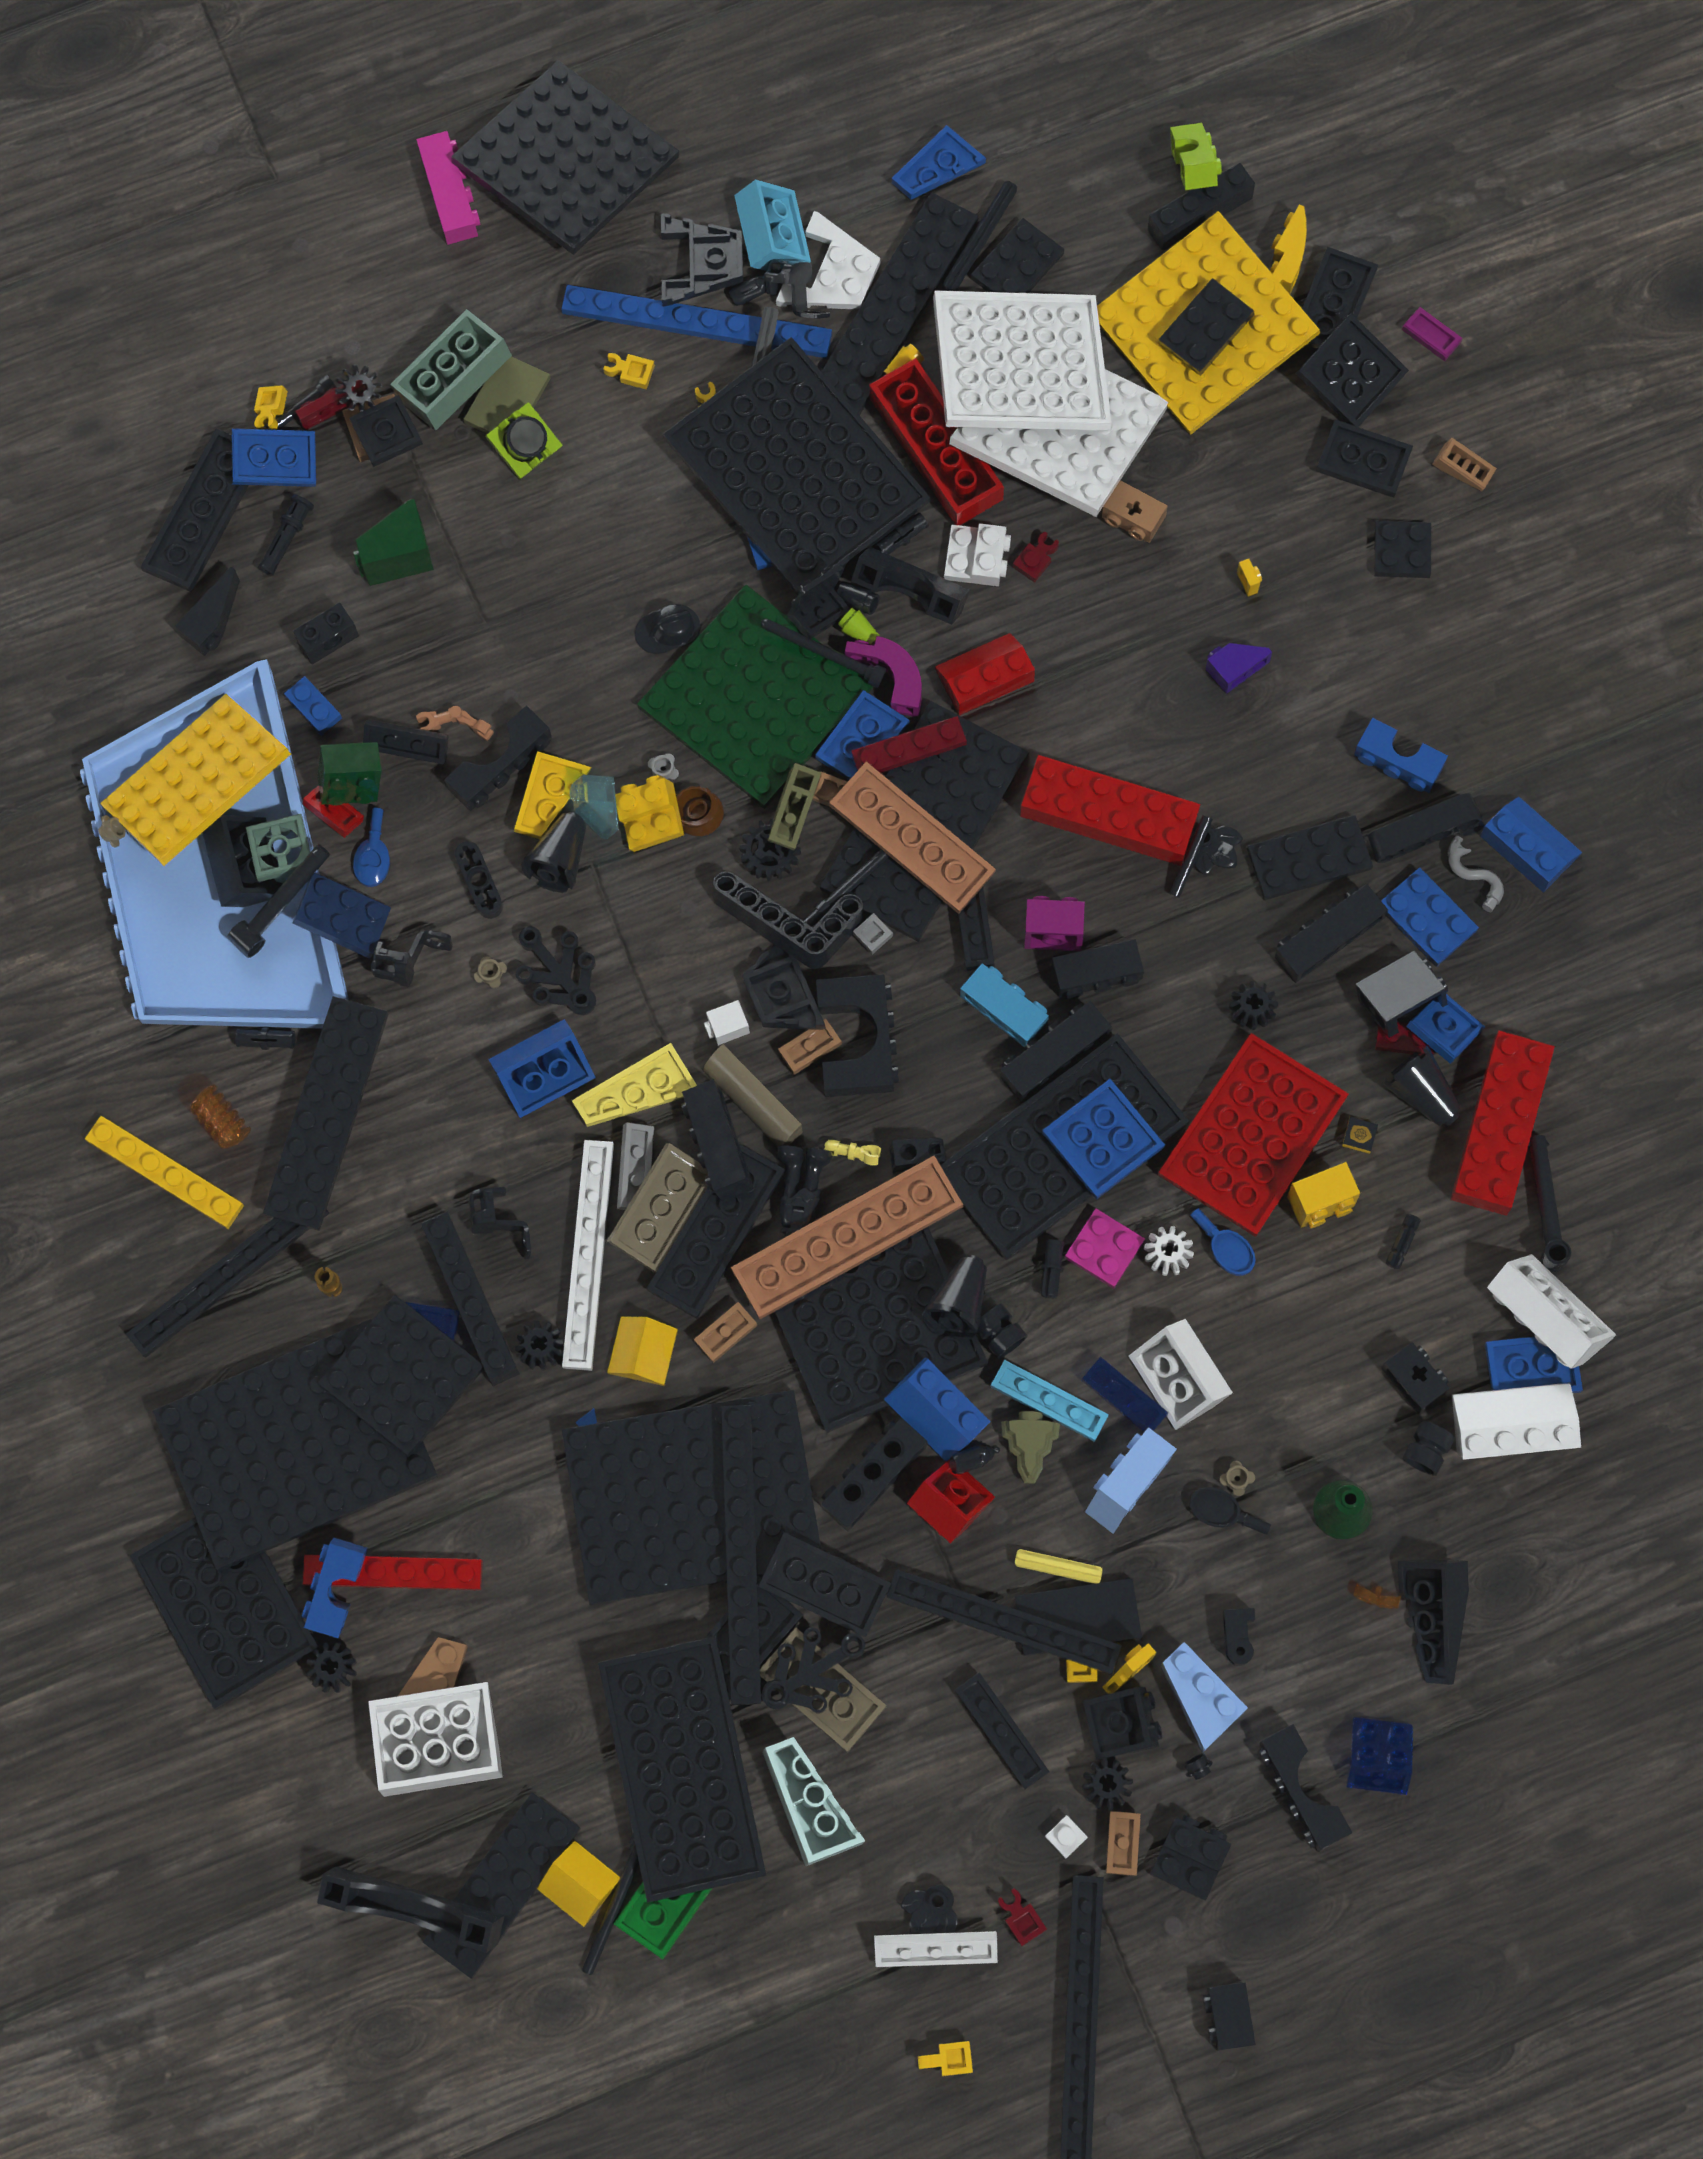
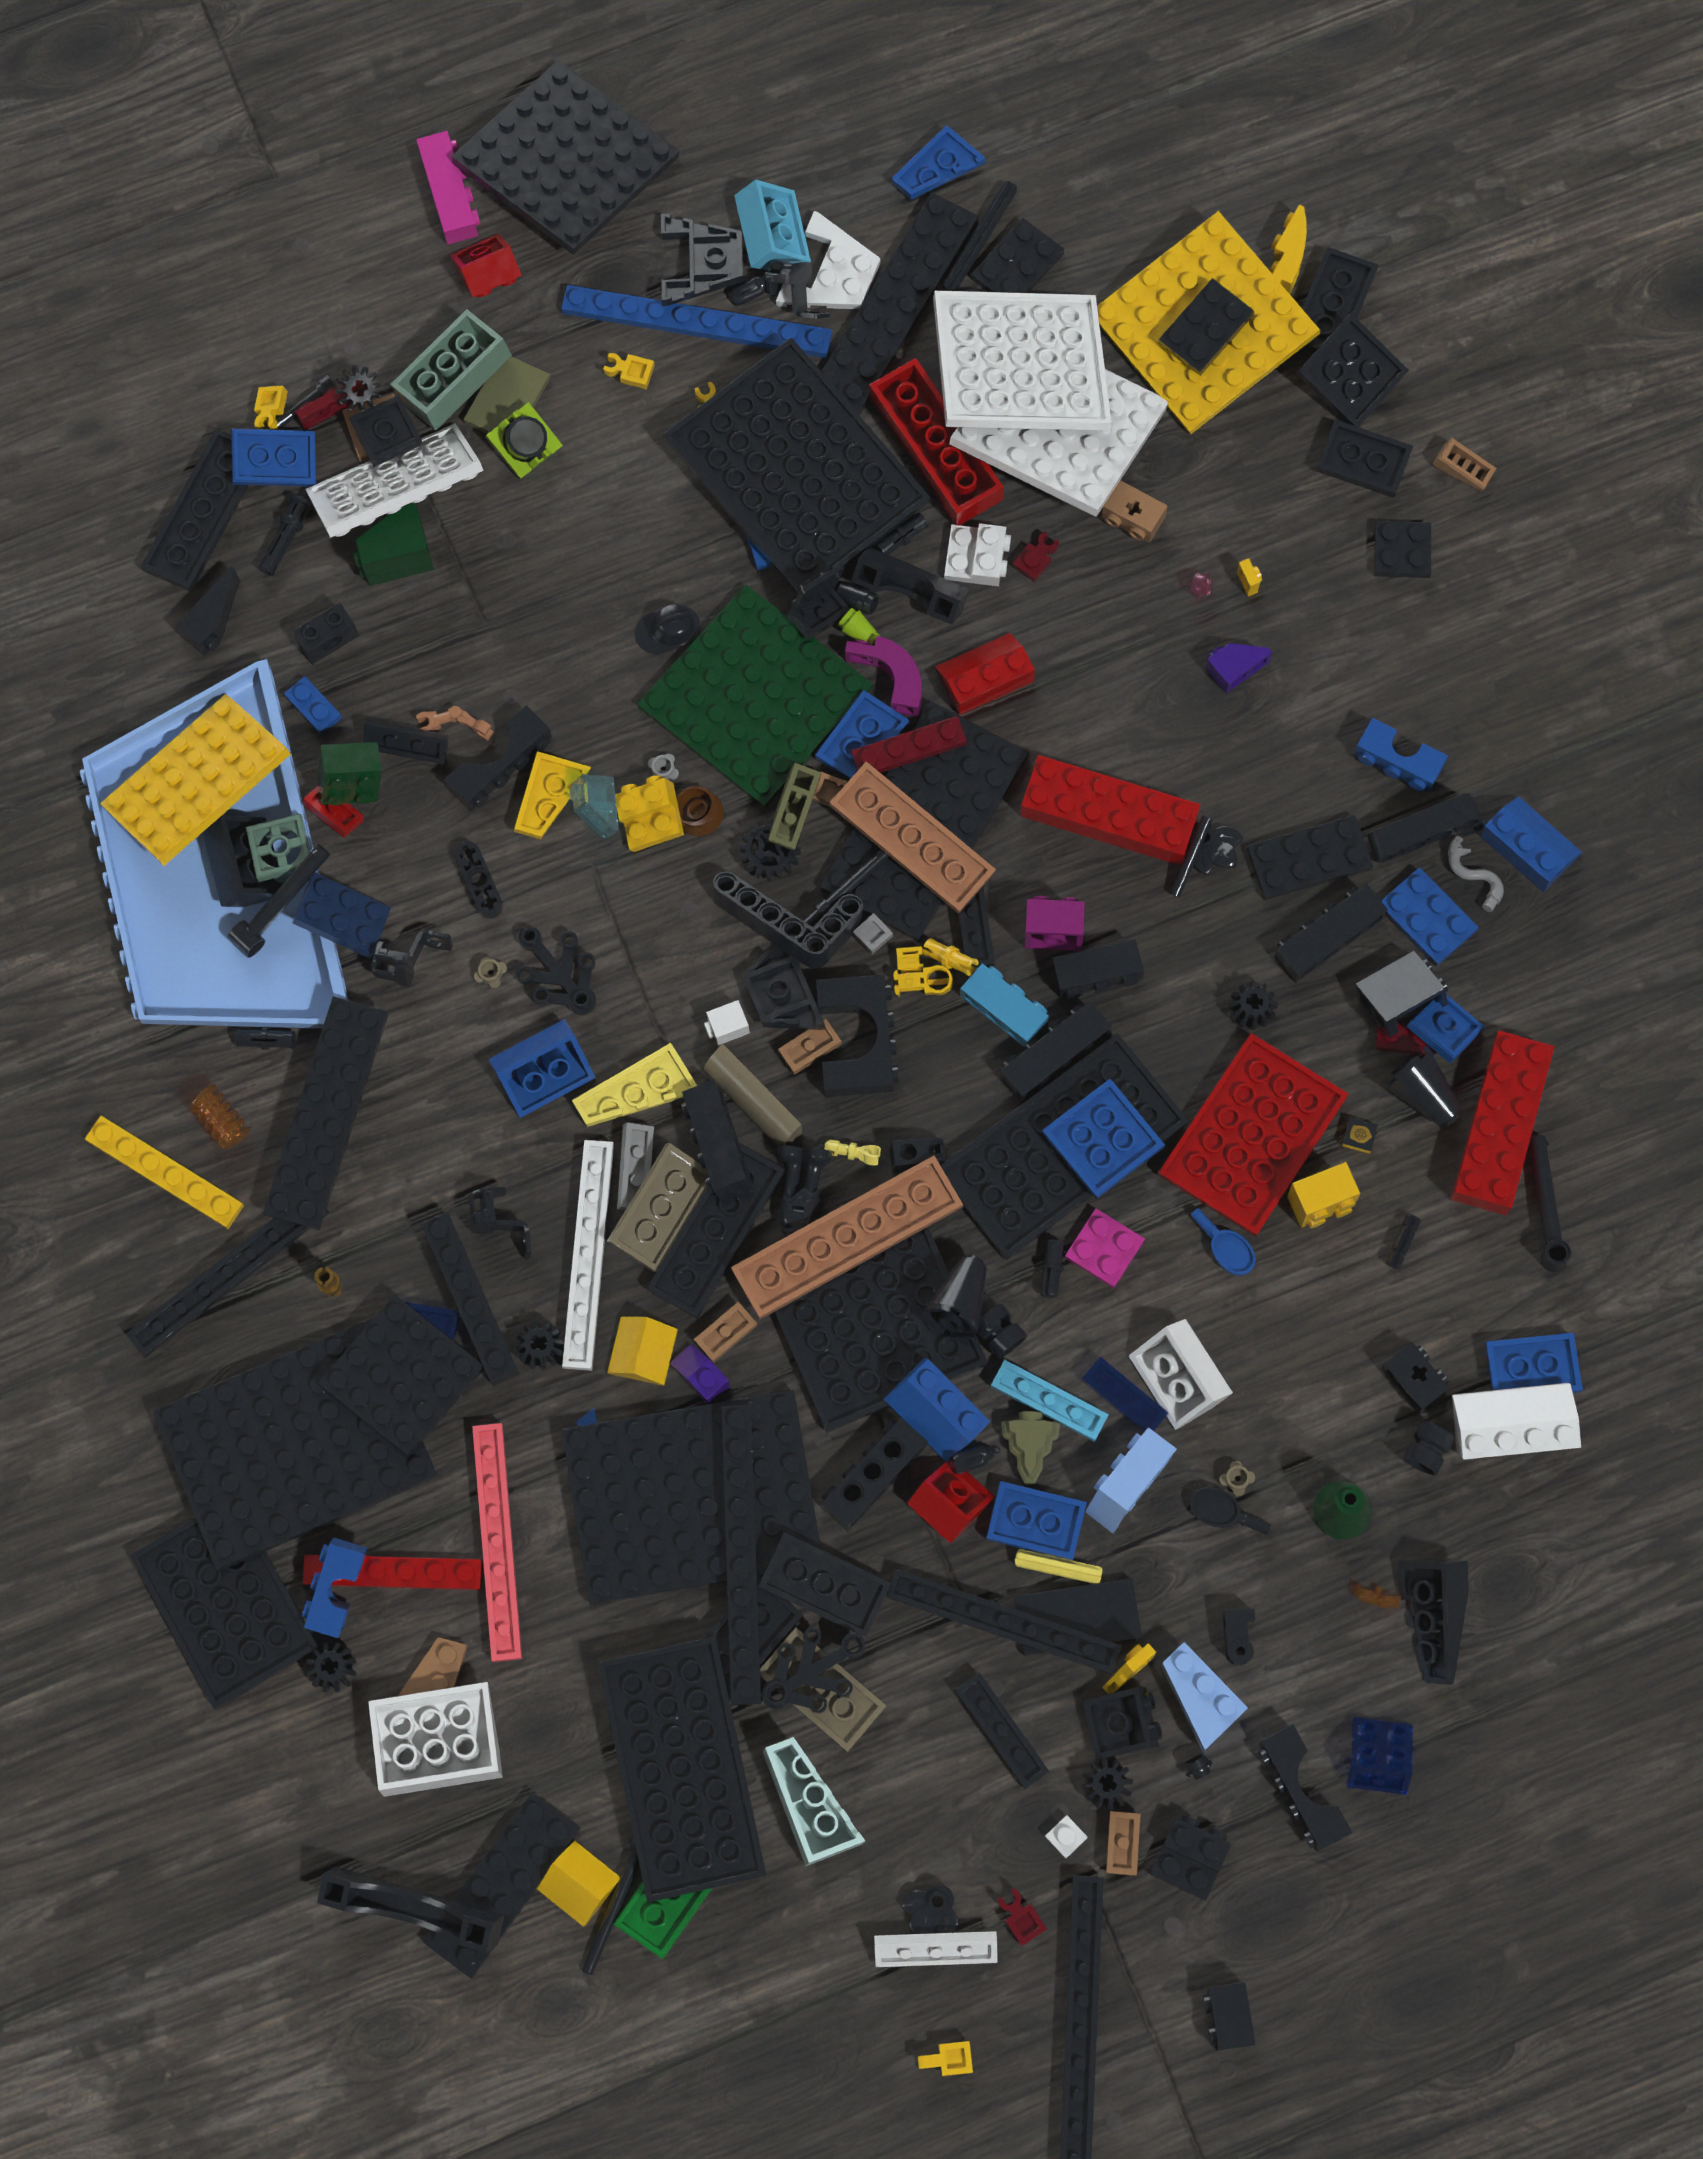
dark tan plate [98,815,126,848] -> none
blue piece [353,808,390,887] -> none
black cone [521,812,586,893] -> none
dark grey axle [752,307,779,366] -> none
black piece [761,619,887,689] -> none
yellow cone [884,343,924,375] -> none
yellow tile [1066,1660,1097,1683] -> none
white gear [1144,1226,1194,1276] -> none
black brick [1148,163,1255,251] -> none
lime arch [1170,123,1222,190] -> none
magenta tile [1402,307,1463,361] -> none
white slope [1487,1255,1616,1369] -> none
none -> white plate [306,423,484,538]
none -> red slope [450,233,522,297]
none -> coral plate [472,1423,522,1662]
none -> dark purple slope [670,1344,731,1404]
none -> yellow piece [893,946,953,997]
none -> yellow pin [923,938,979,976]
none -> blue plate [986,1481,1087,1561]
none -> clear pink plate [1190,572,1214,599]

